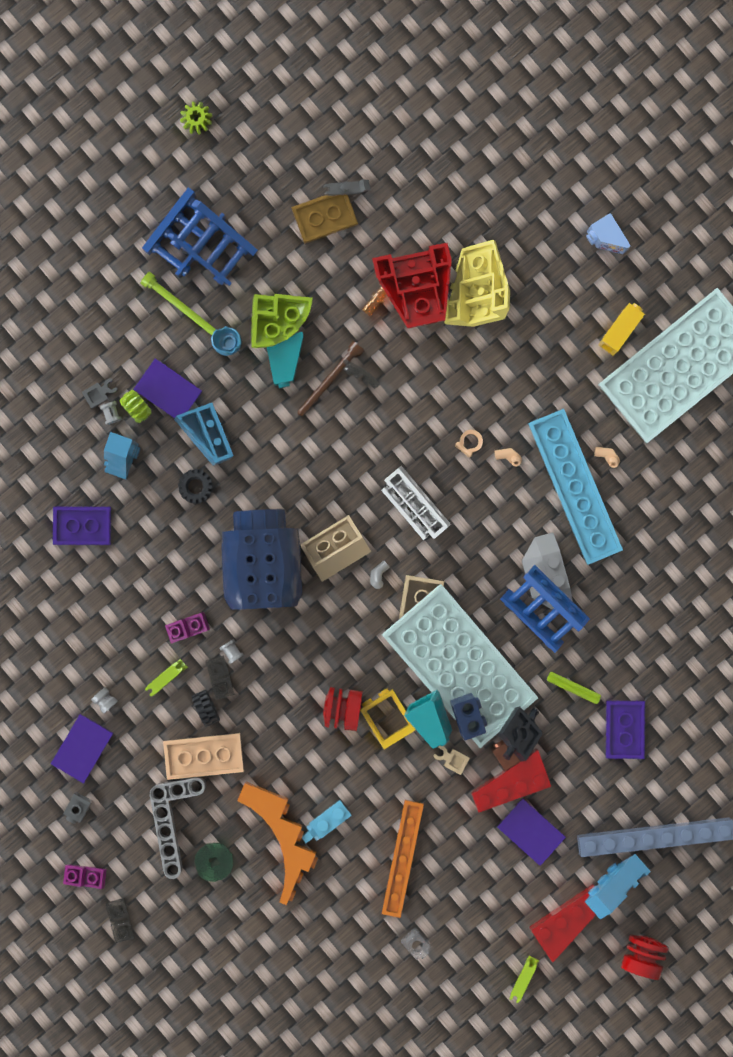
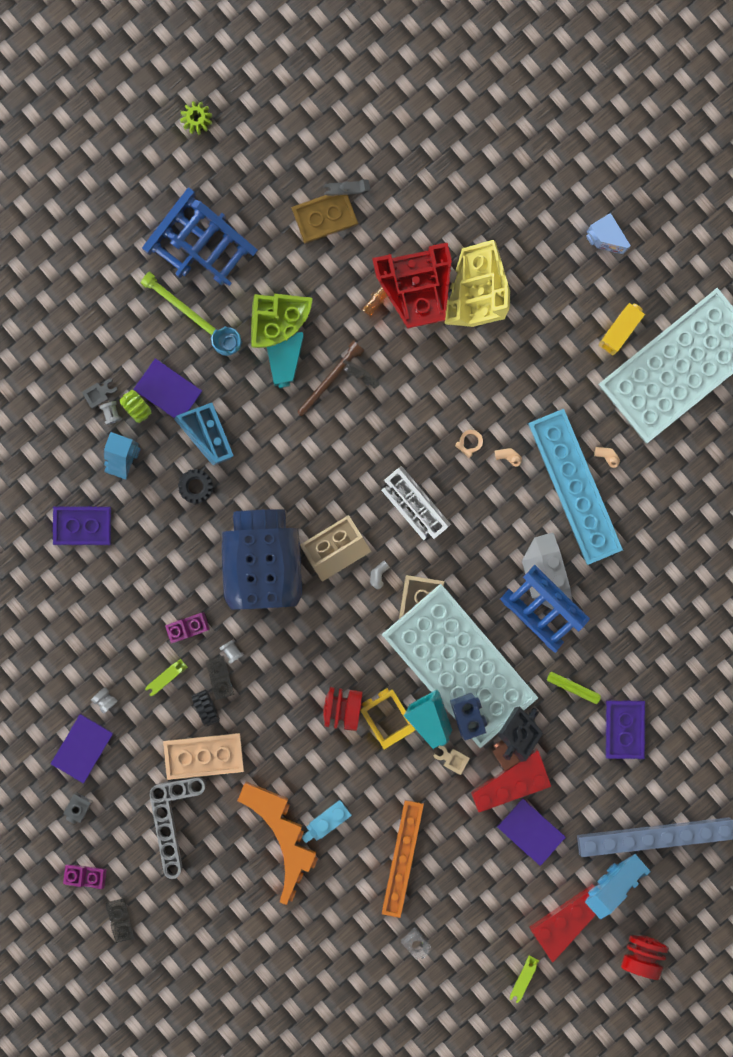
clear green plate [195,842,234,882] -> none

